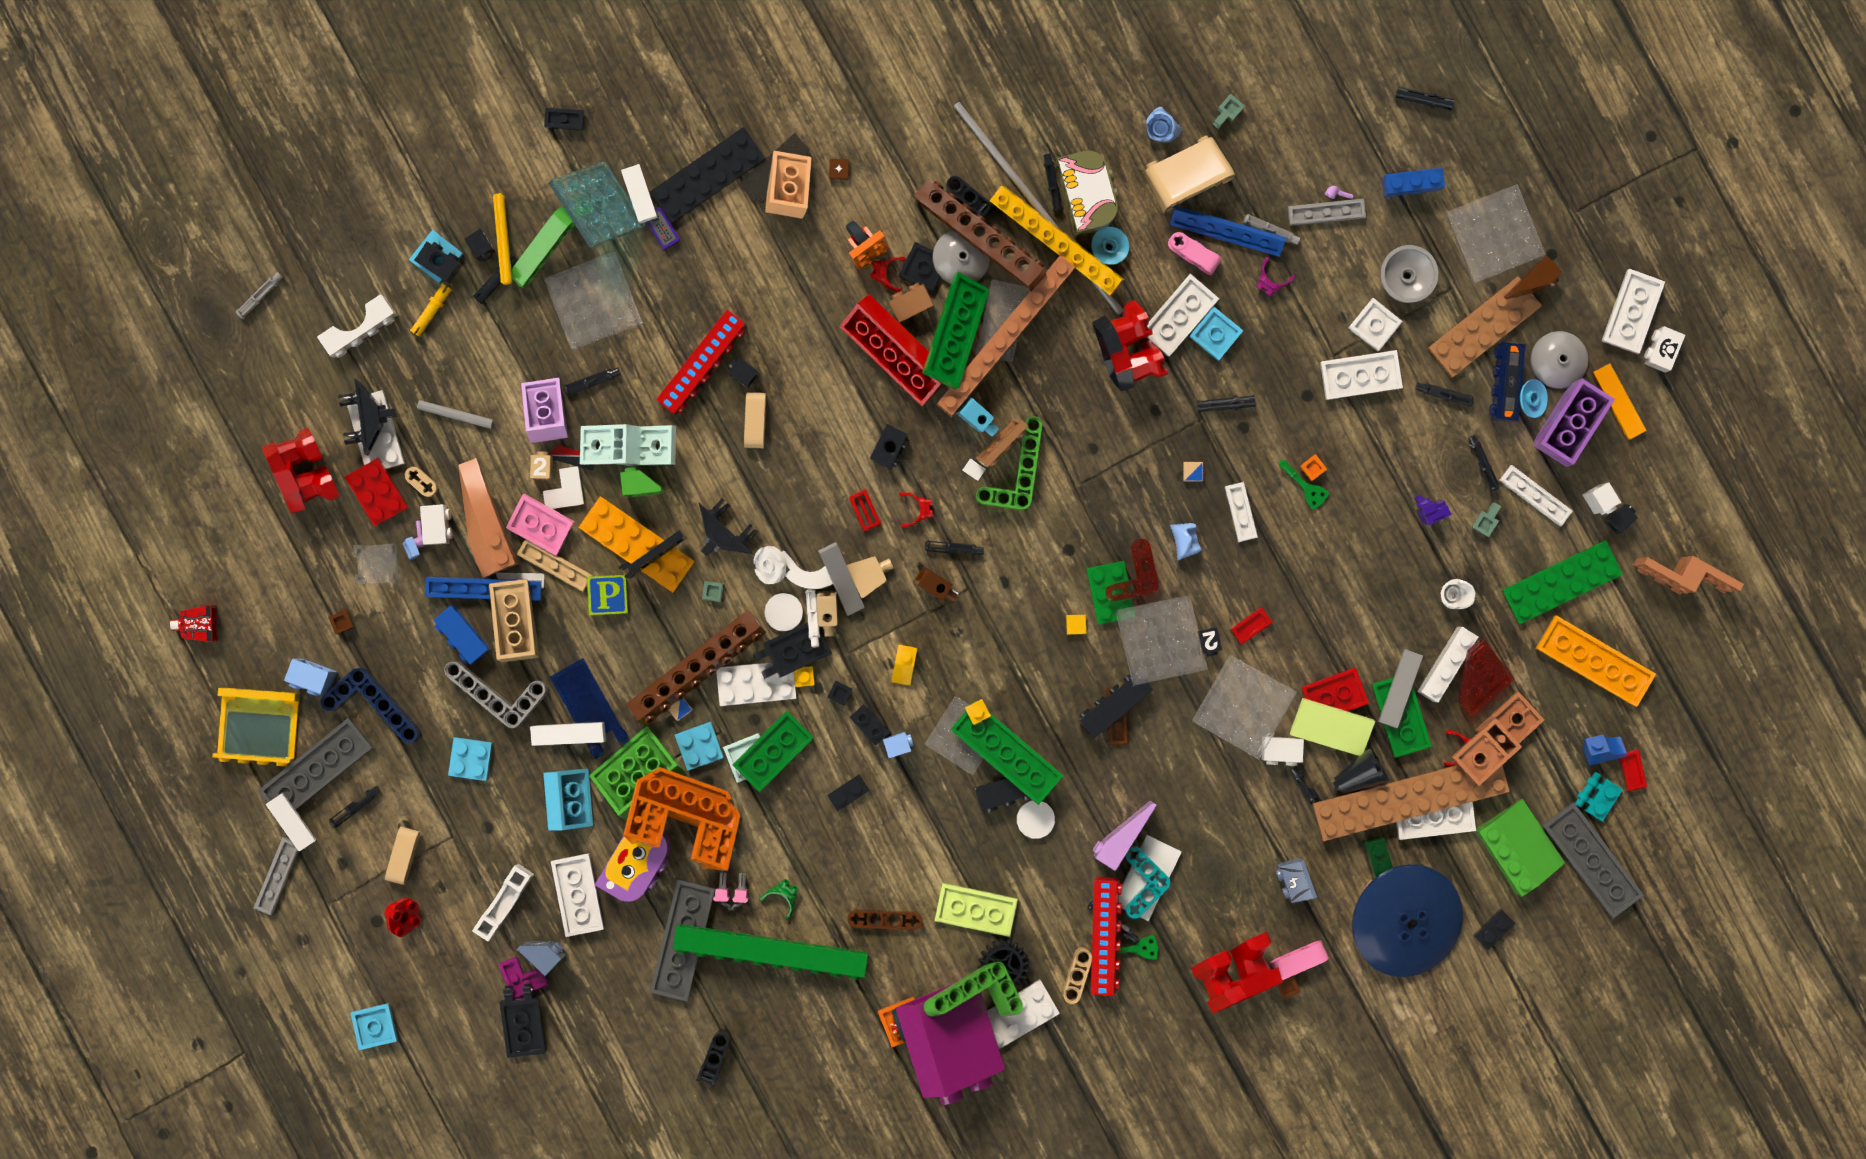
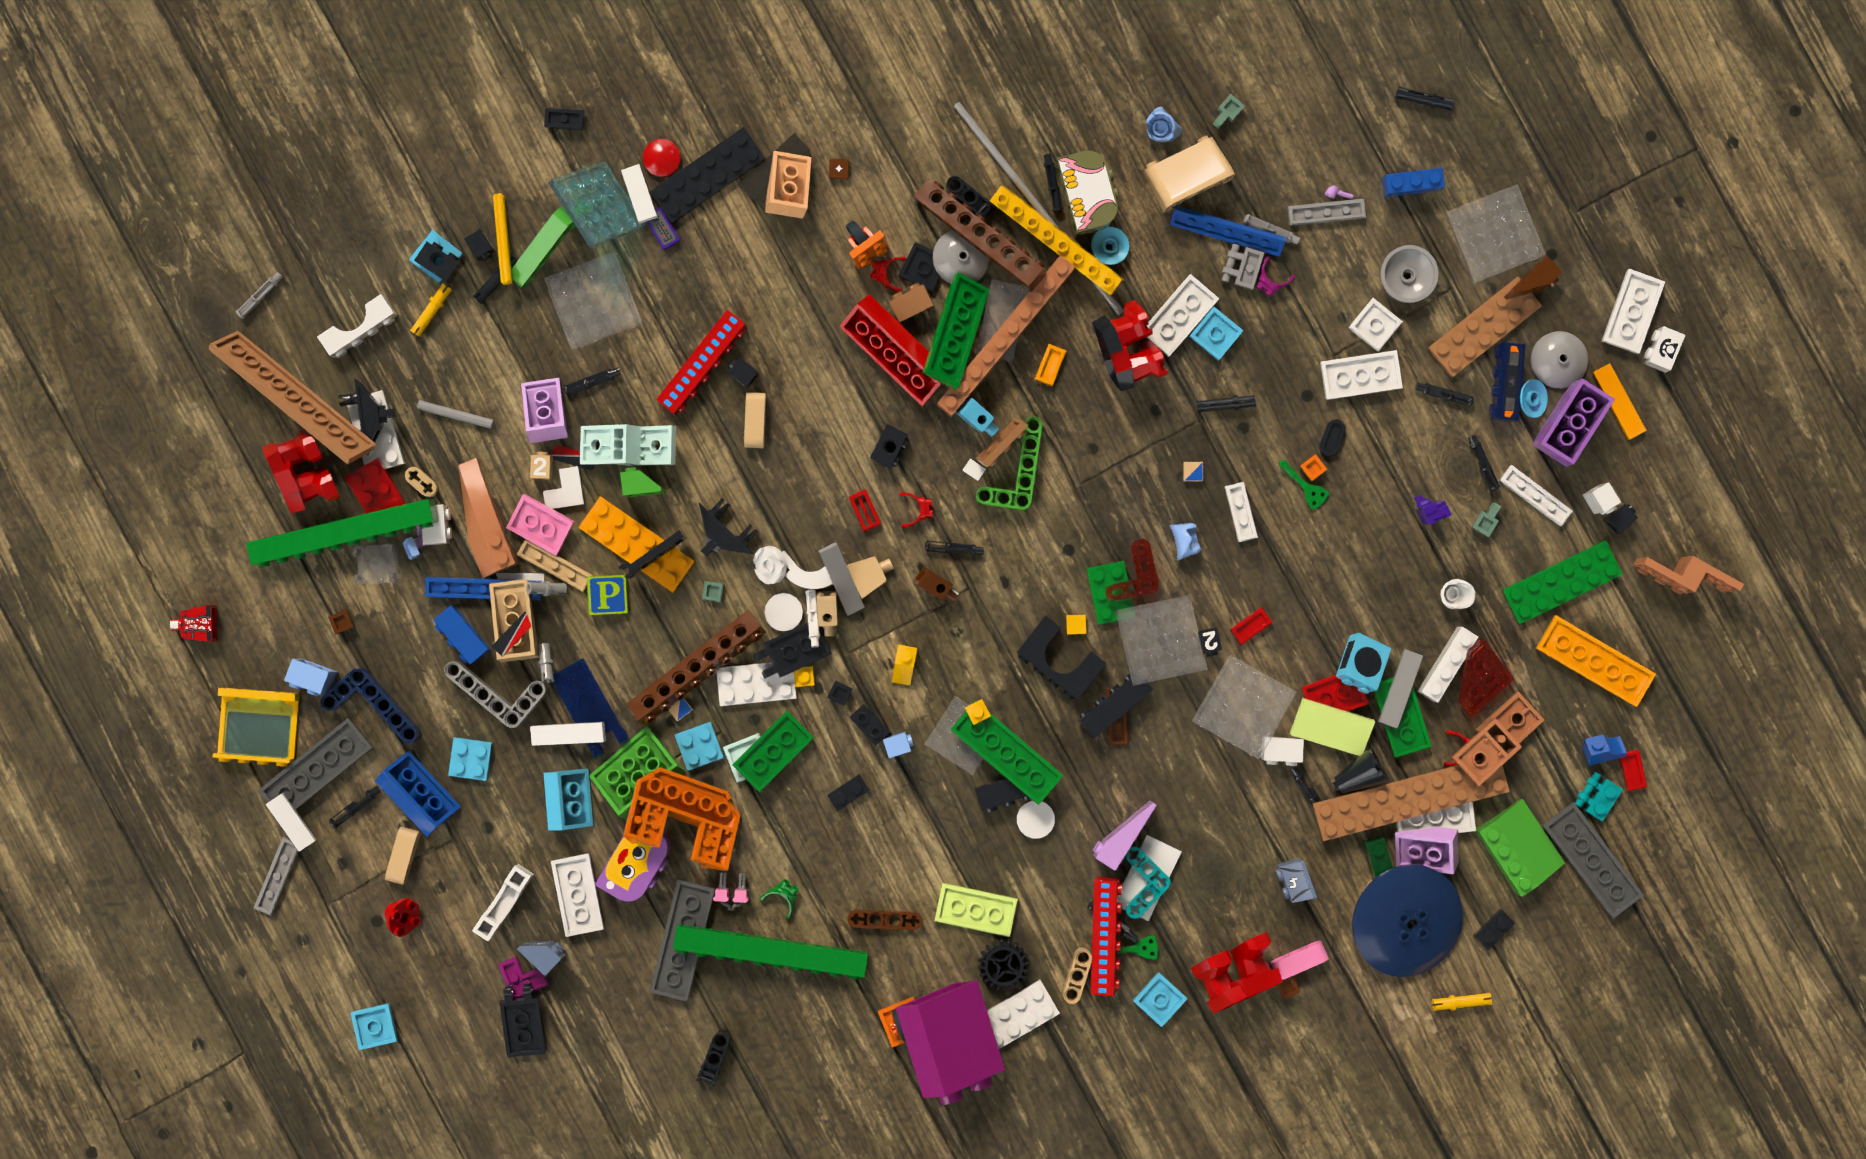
bright green beam [924,962,1023,1017] -> none
bright pink piece [1168,232,1222,276] -> none
none -> medium nougat plate [208,331,376,464]
none -> green brick [246,499,439,568]
none -> blue slope [375,751,461,837]
none -> sticker [492,612,531,656]
none -> light grey pin [526,581,567,596]
none -> light grey pin [538,643,554,683]
none -> red dish [643,139,681,178]
none -> black arch [1017,616,1106,700]
none -> light orange tile [1035,344,1066,387]
none -> medium azure plate [1133,972,1188,1027]
none -> light grey plate [1221,244,1264,290]
none -> black tile [1319,419,1346,457]
none -> medium azure brick [1336,633,1391,694]
none -> lavender slope [1395,827,1459,874]
none -> yellow pin [1432,992,1492,1011]

